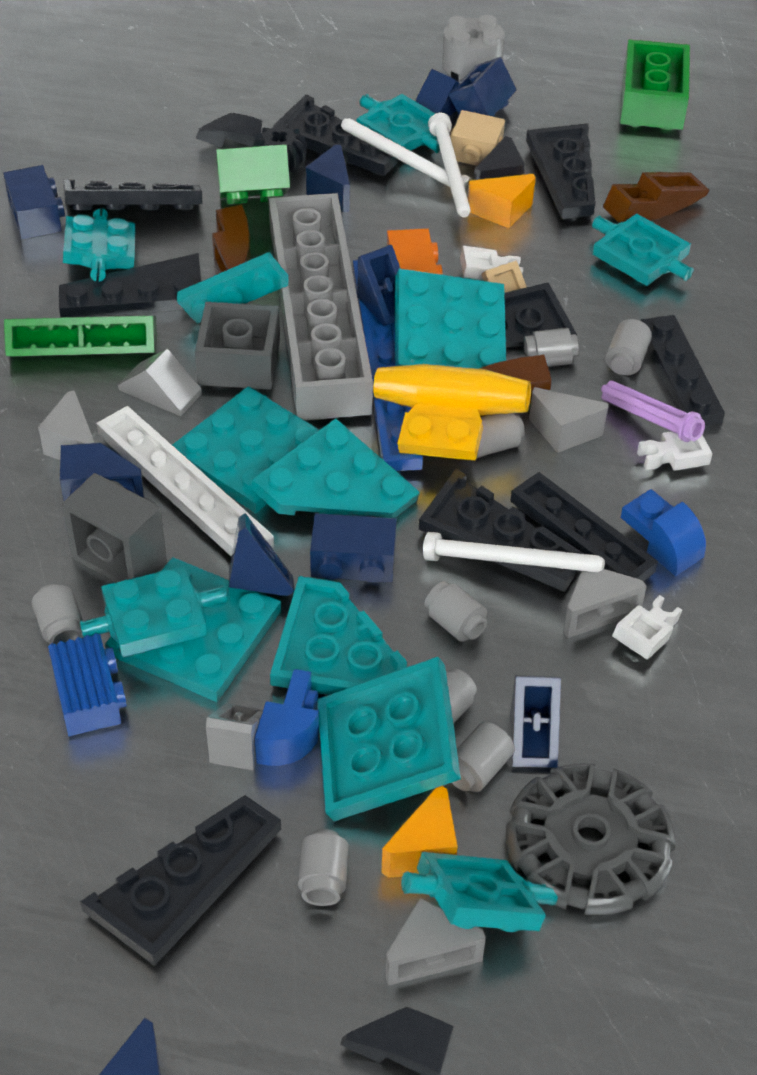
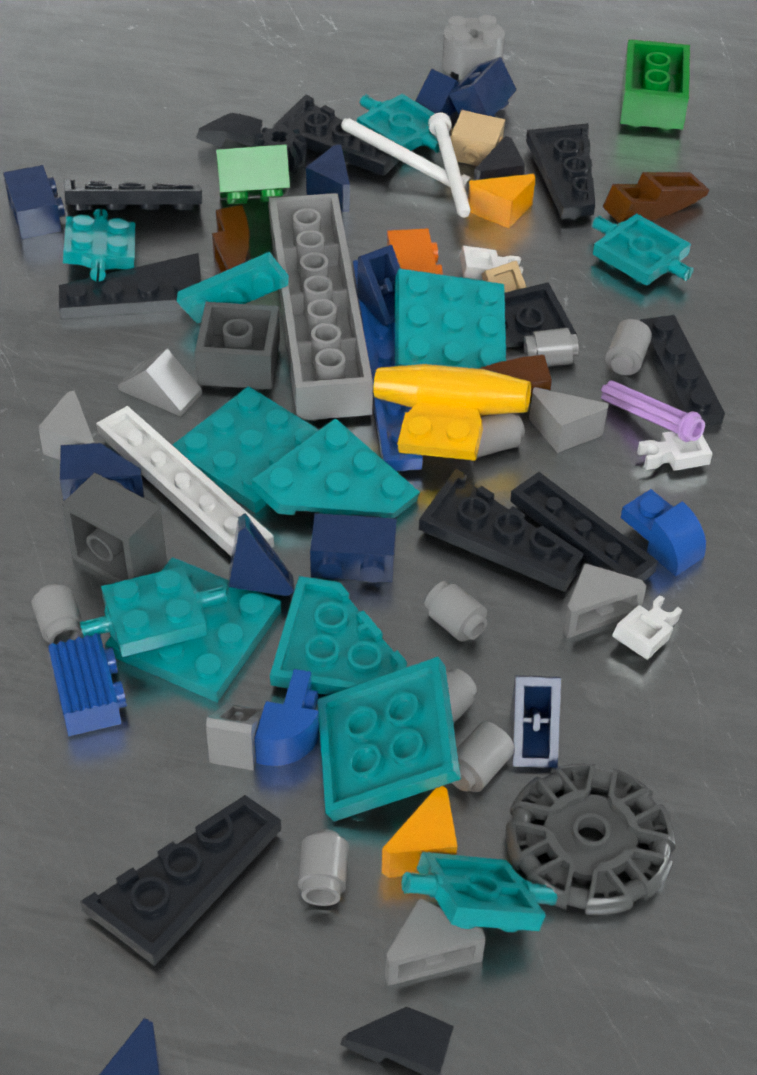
green brick [4,316,157,356] -> none
white bar [423,532,605,572] -> none

